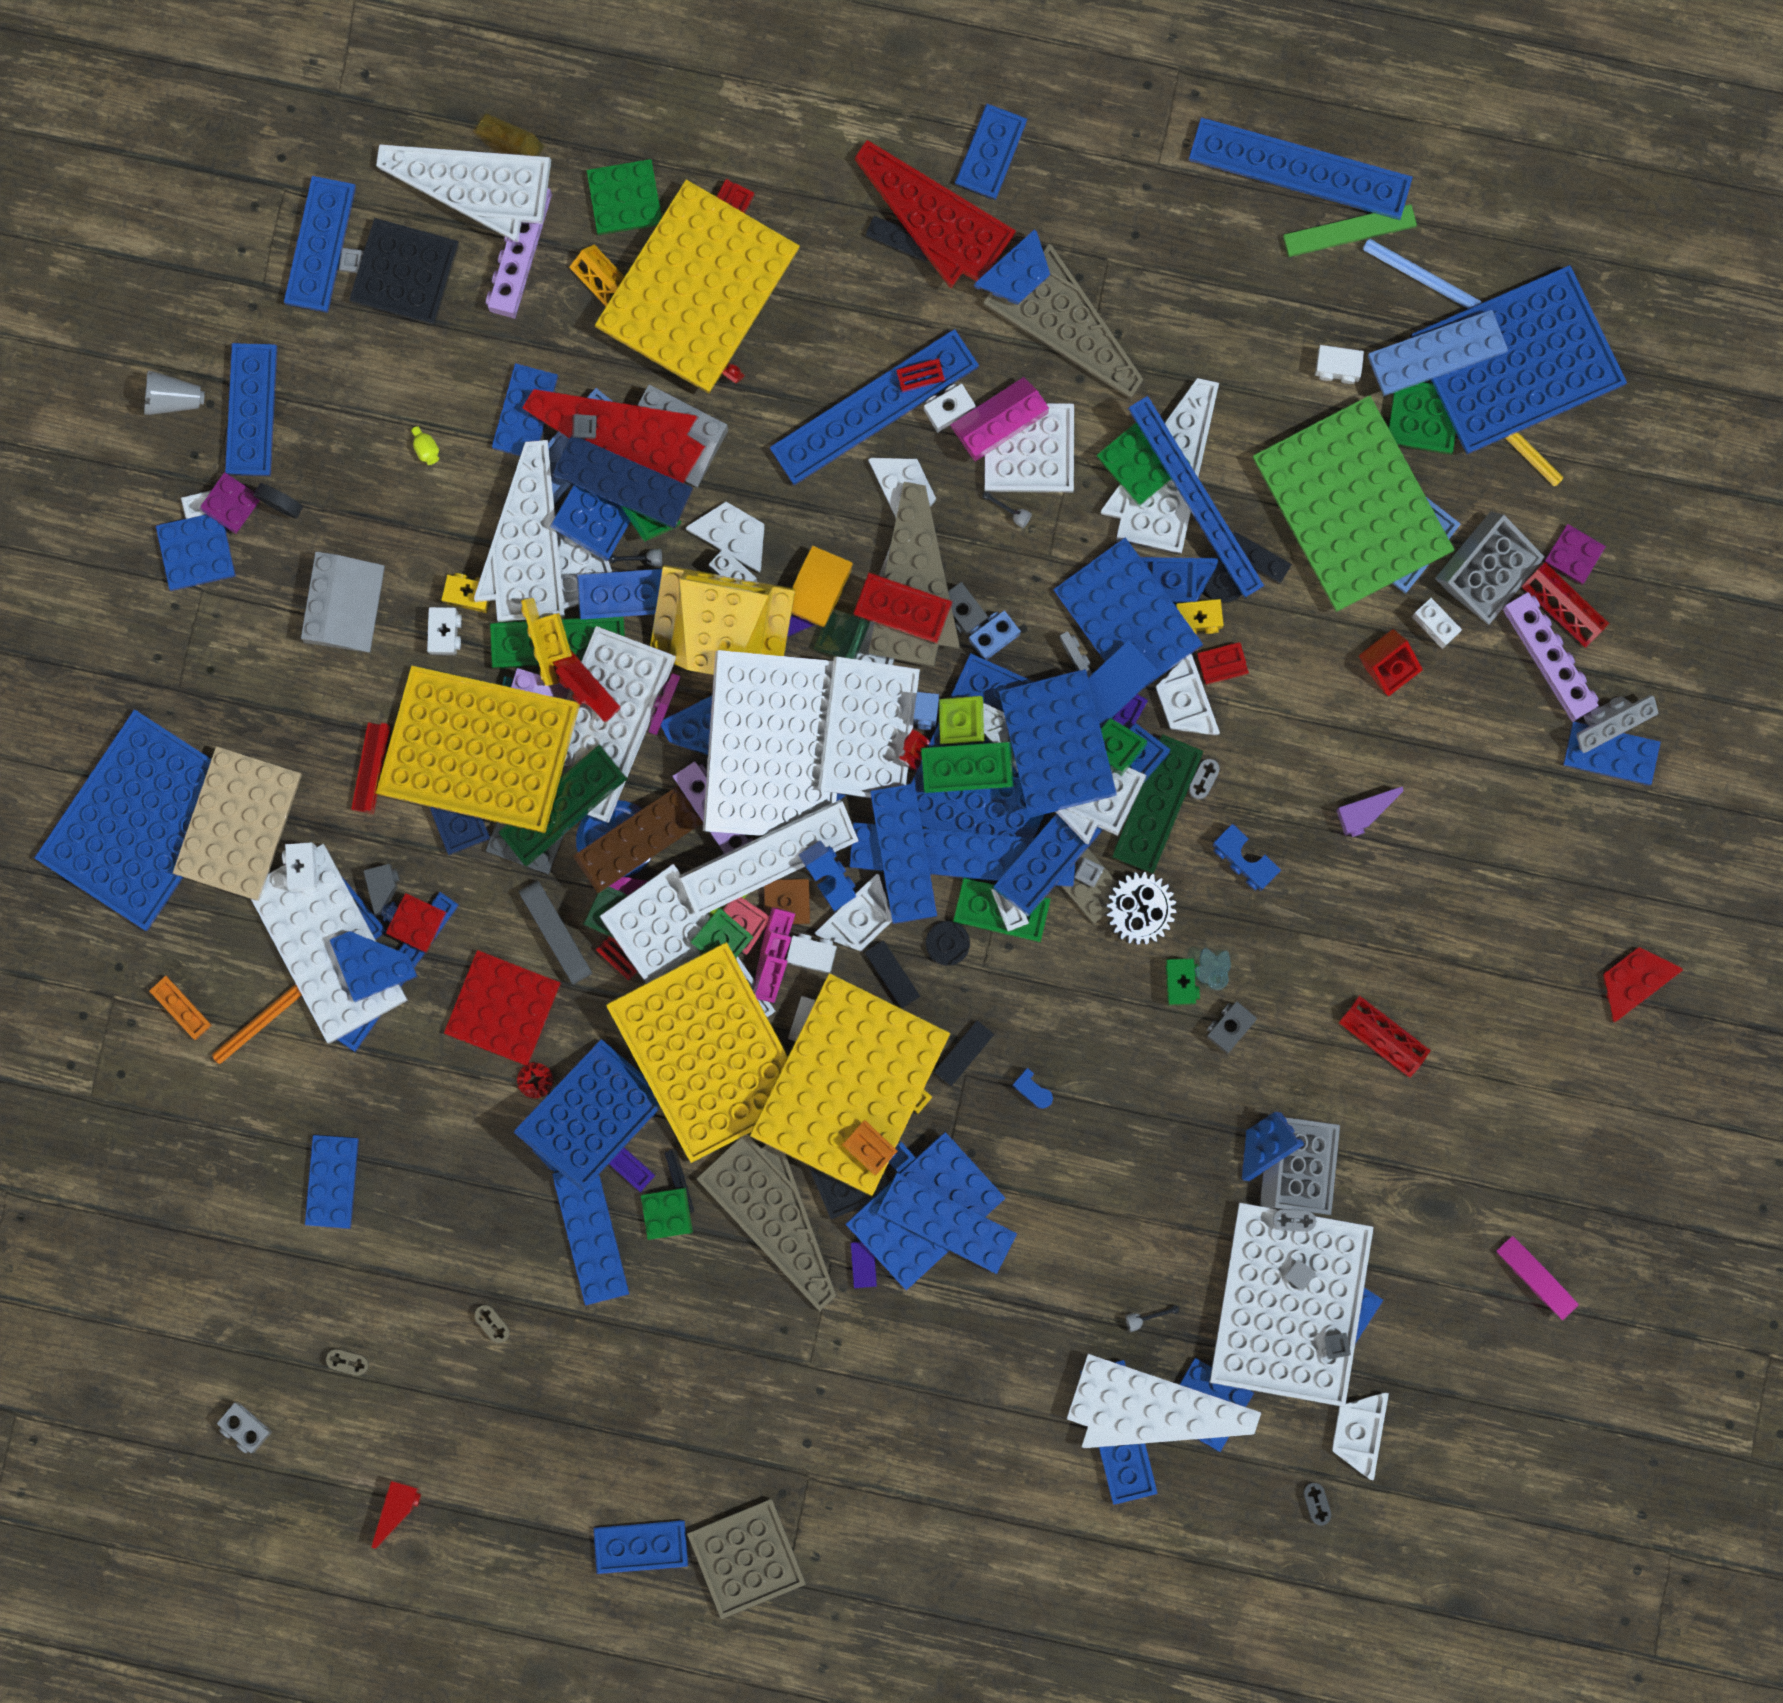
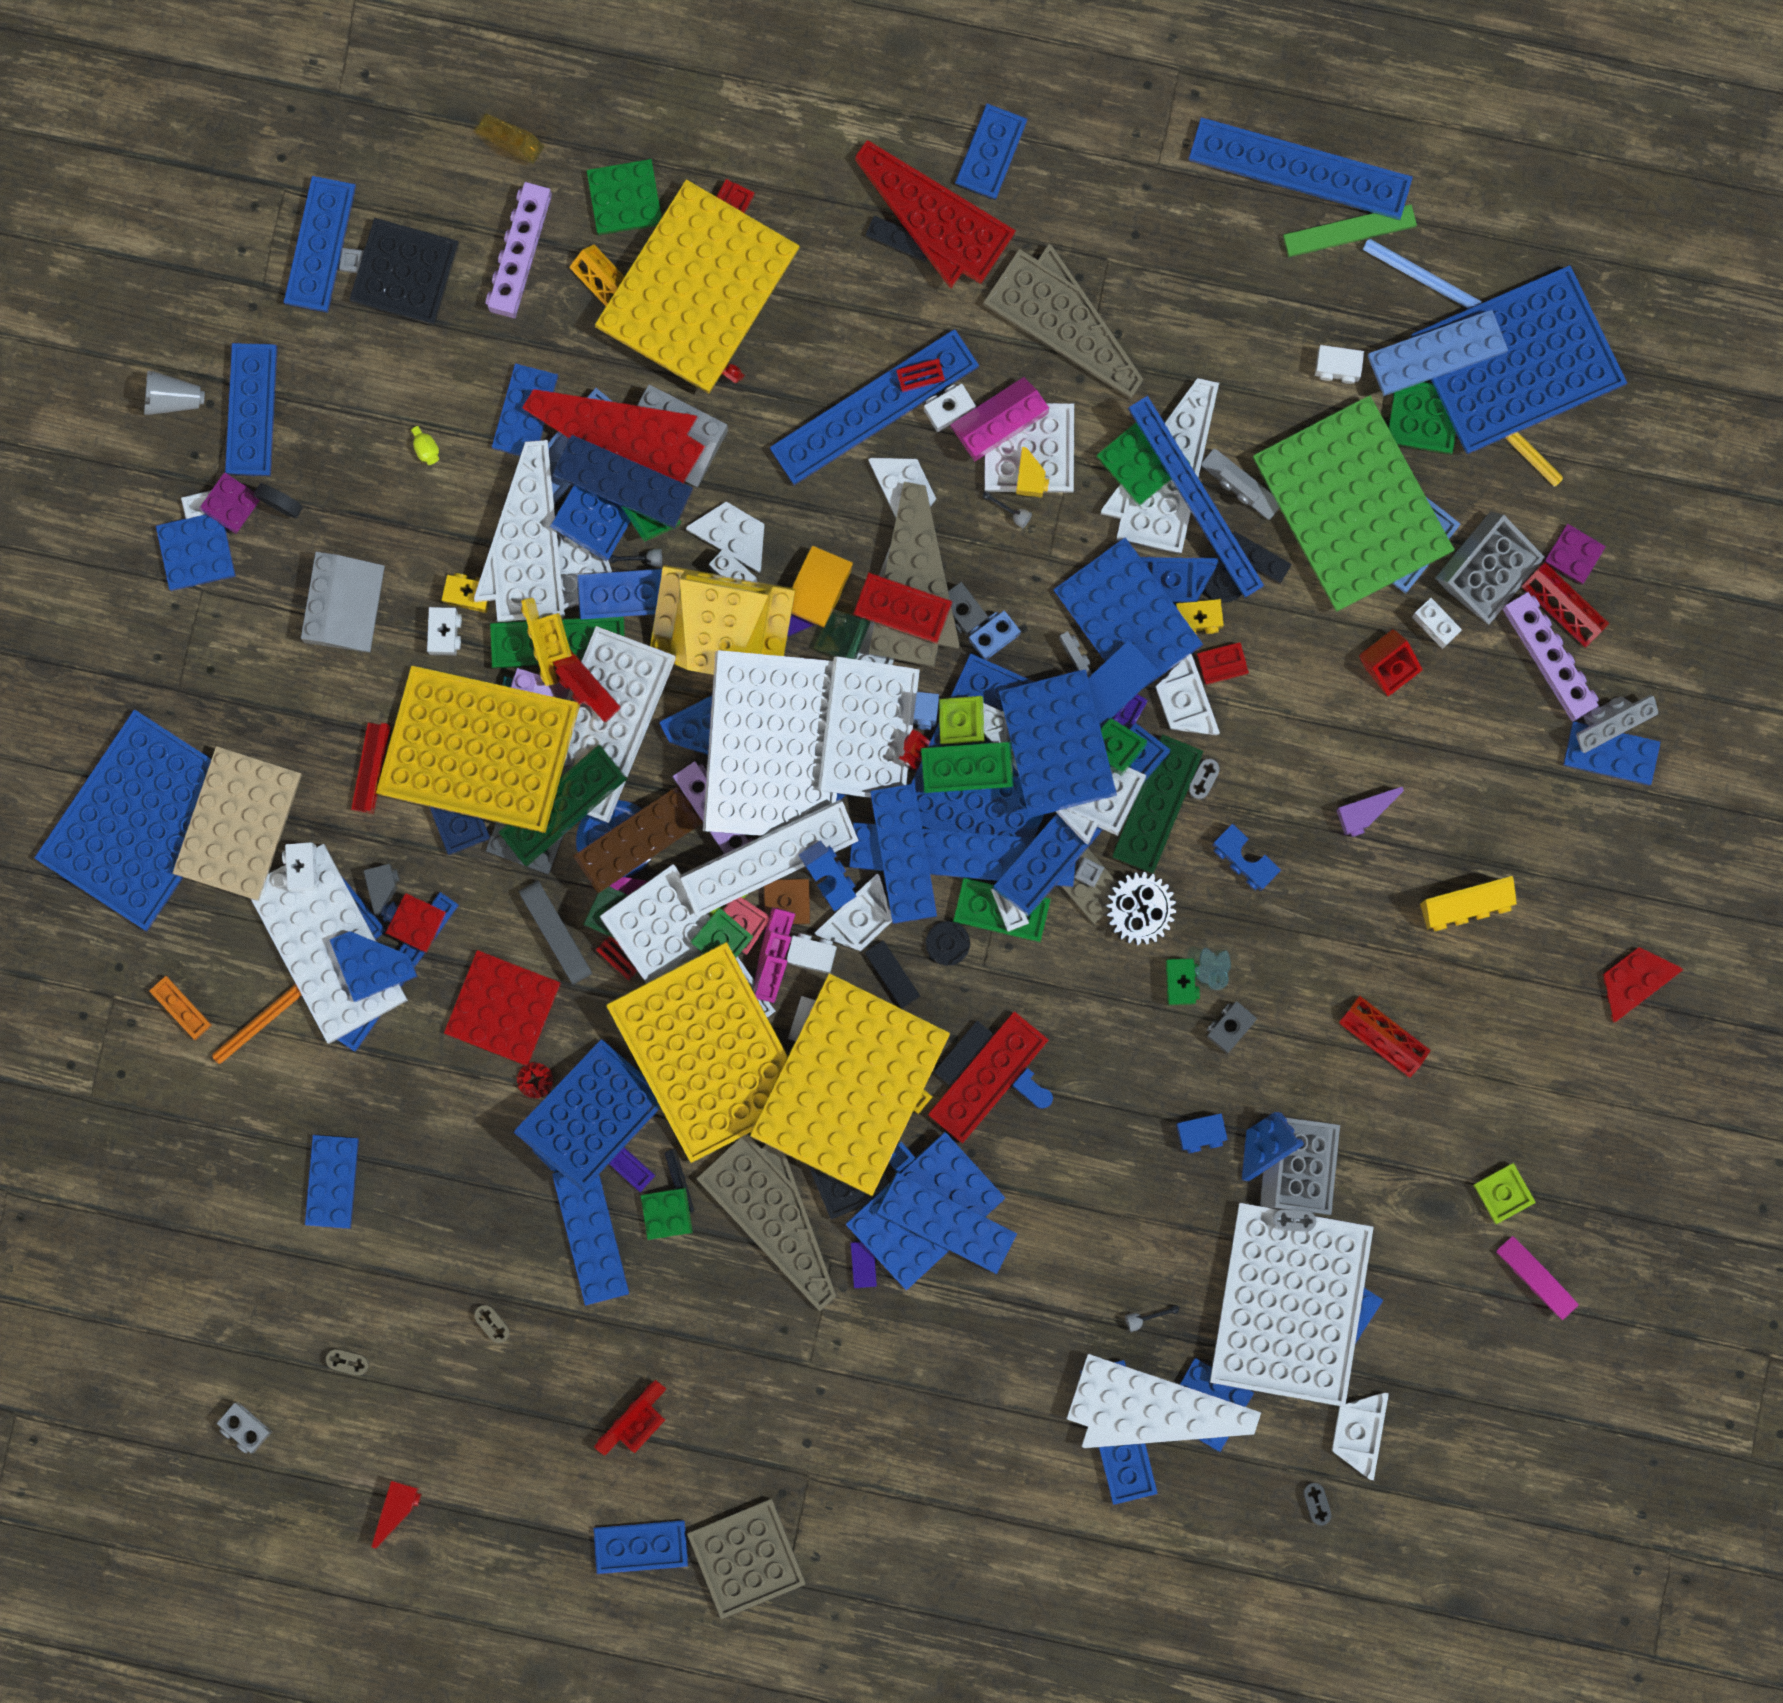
white wing [376,145,551,242] -> none
dark grey plate [572,414,596,439] -> none
magenta plate [648,673,680,735] -> none
orange plate [842,1120,897,1176] -> none
blue wing [973,229,1050,305] -> none
light grey tile [1284,1259,1316,1291] -> none
dark grey plate [1323,1333,1351,1360] -> none
none -> red bracket [594,1380,666,1456]
none -> red plate [928,1011,1049,1144]
none -> yellow slope [1016,447,1049,498]
none -> blue brick [1176,1114,1228,1154]
none -> light grey bracket [1201,449,1279,520]
none -> yellow slope [1420,876,1517,932]
none -> lime plate [1473,1163,1536,1225]

